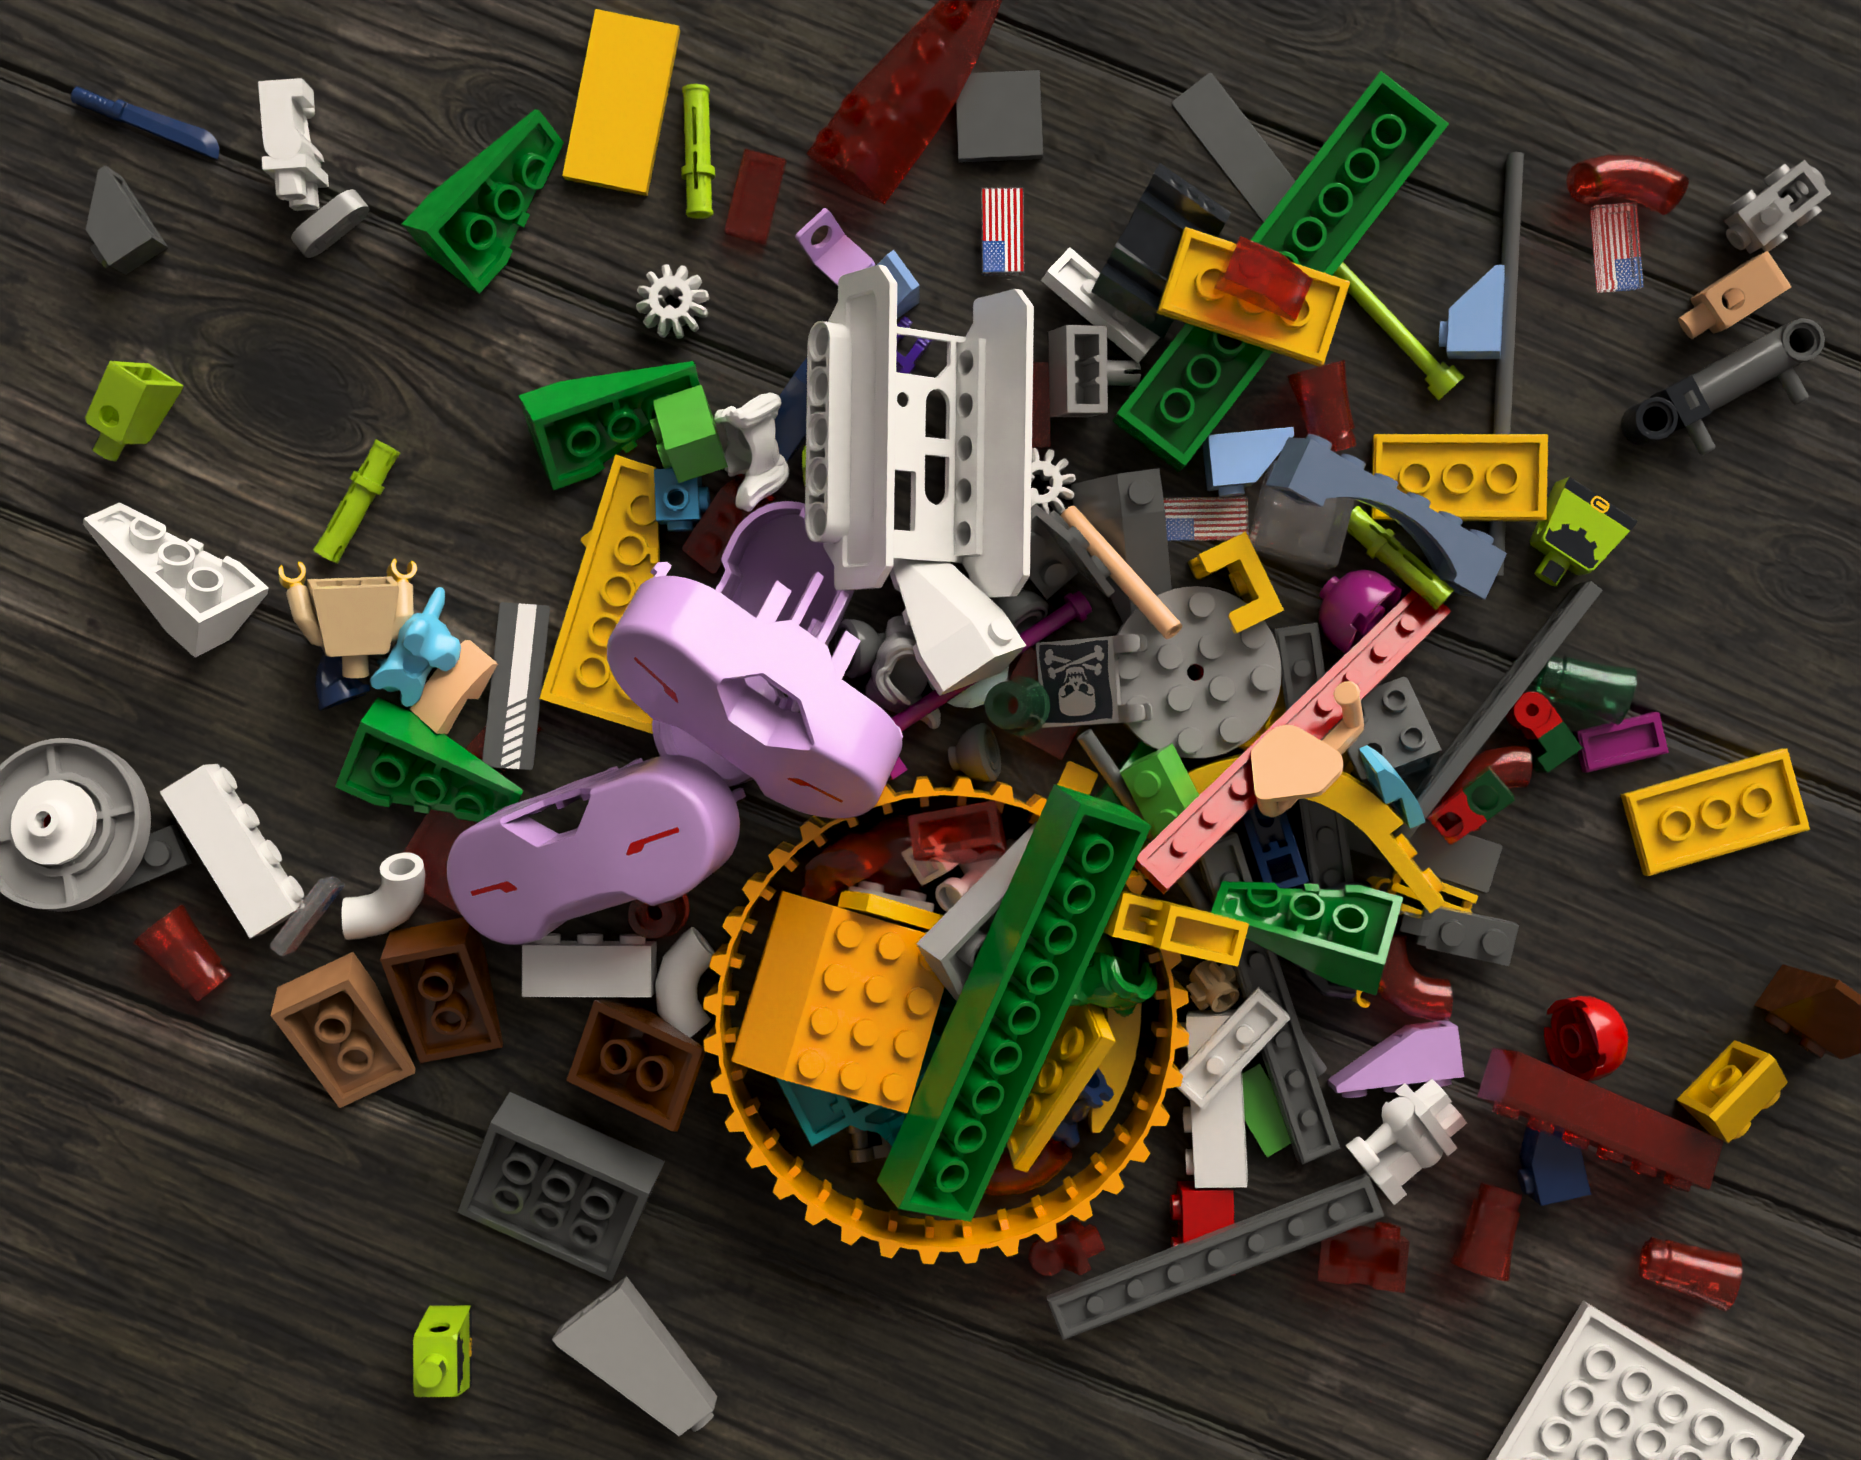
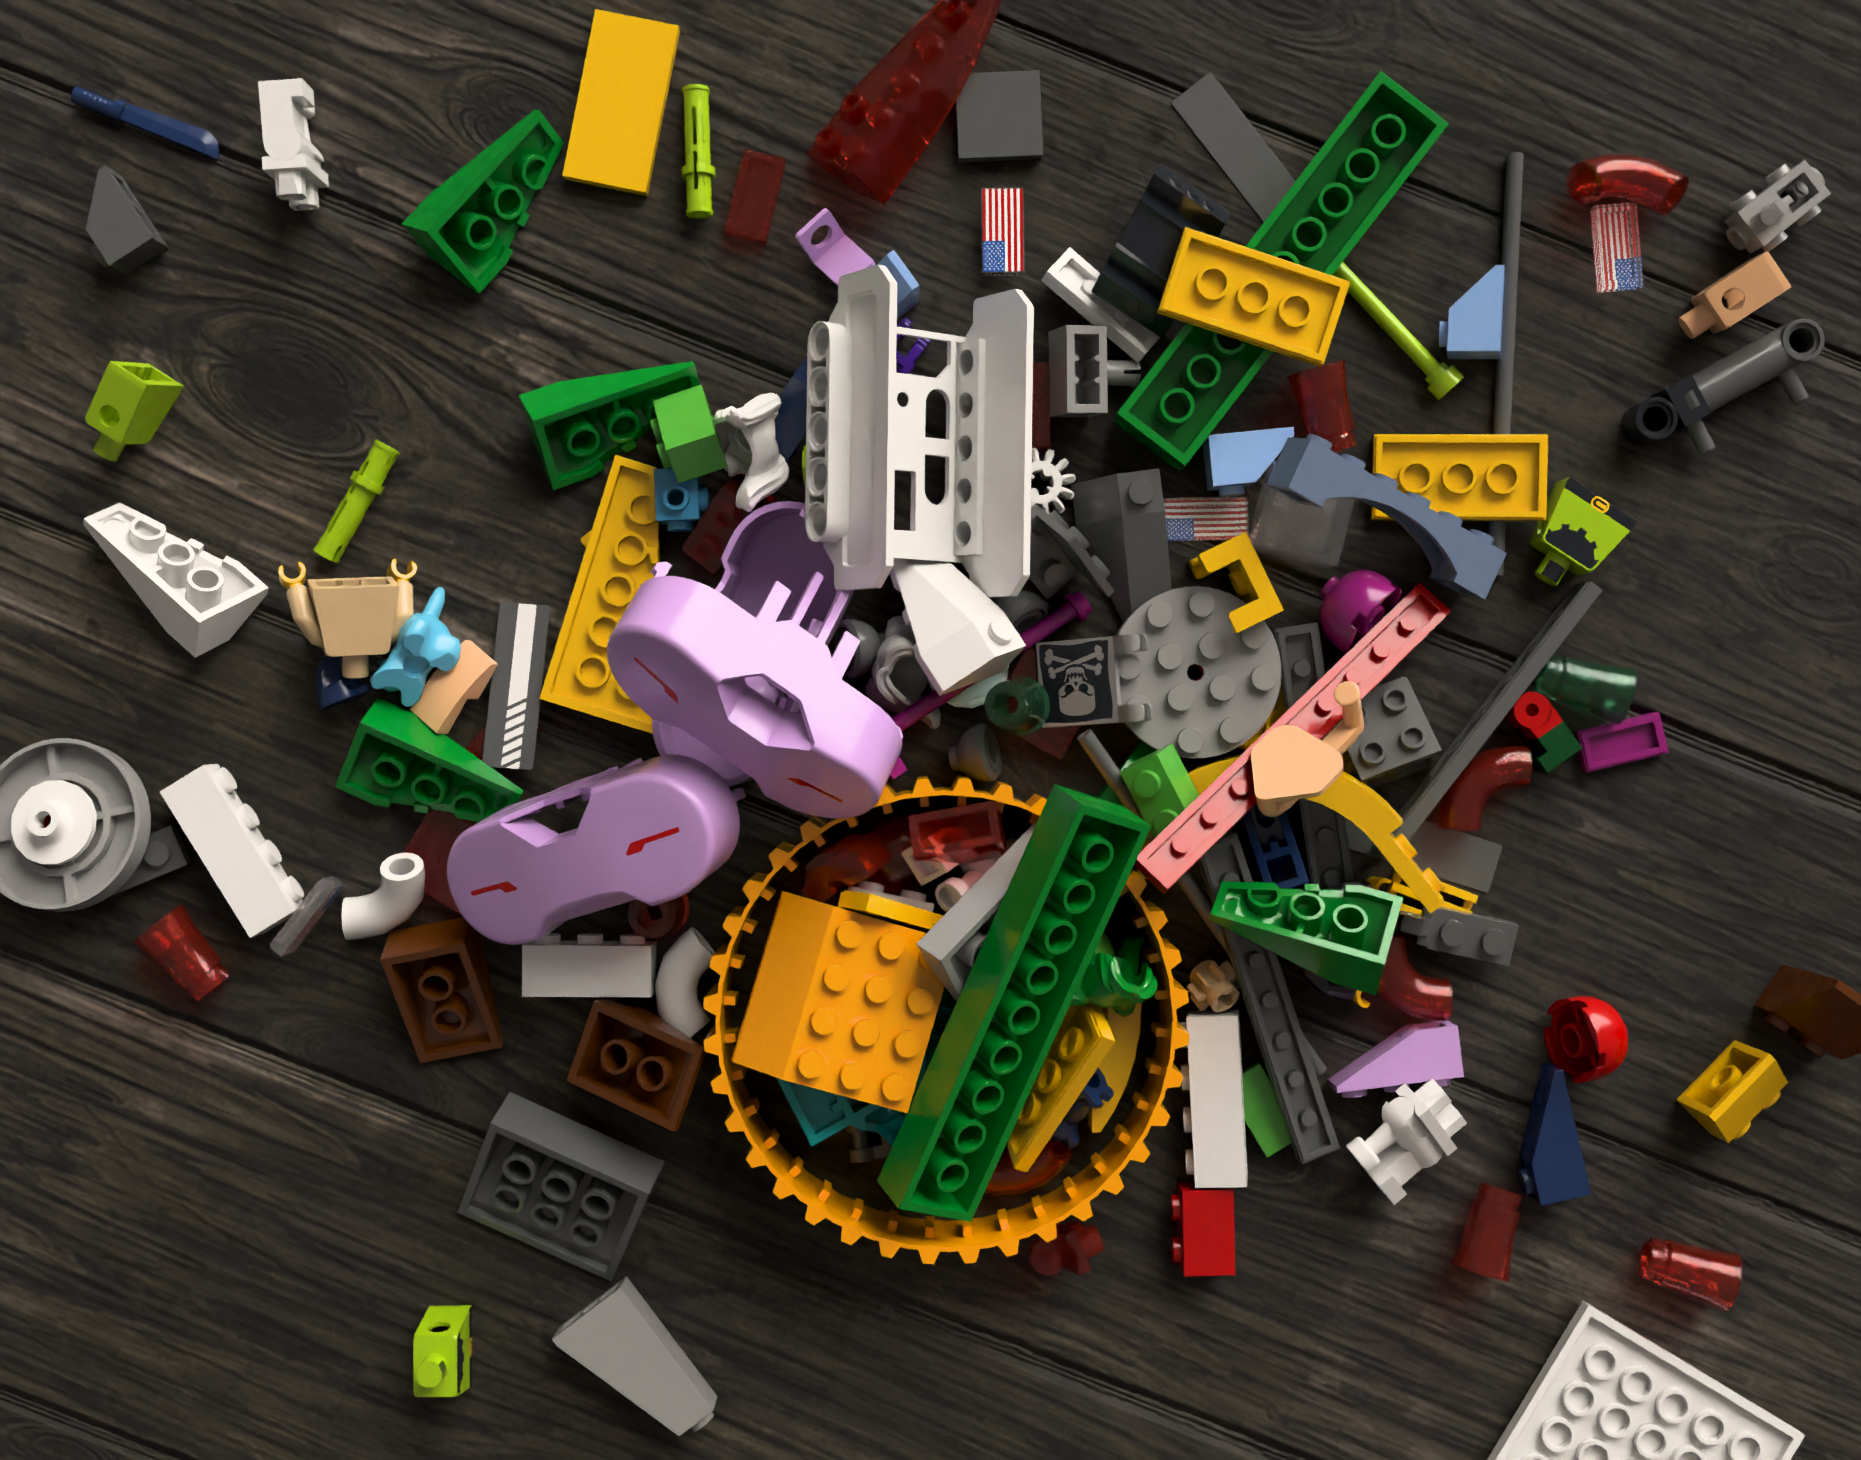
medium nougat slope [271,952,416,1108] -> none
light grey beam [291,189,370,258] -> none
white gear [636,264,709,339] -> none
dark grey tile [1046,1173,1384,1340] -> none
yellow sticker [1057,761,1098,795] -> none
light nougat piece [1060,506,1182,639] -> none
yellow slope [1103,890,1249,967] -> none
white tile [1176,986,1291,1111] -> none
clear red slope [1214,236,1313,322] -> none
clear red cylinder [1318,1222,1410,1293] -> none
lime pin [1340,506,1454,610] -> none
medium azure slope [1359,745,1426,829] -> none
leg [1427,765,1515,845] -> none
clear red brick [1477,1048,1724,1192] -> none
yellow tile [1620,749,1810,876] -> none

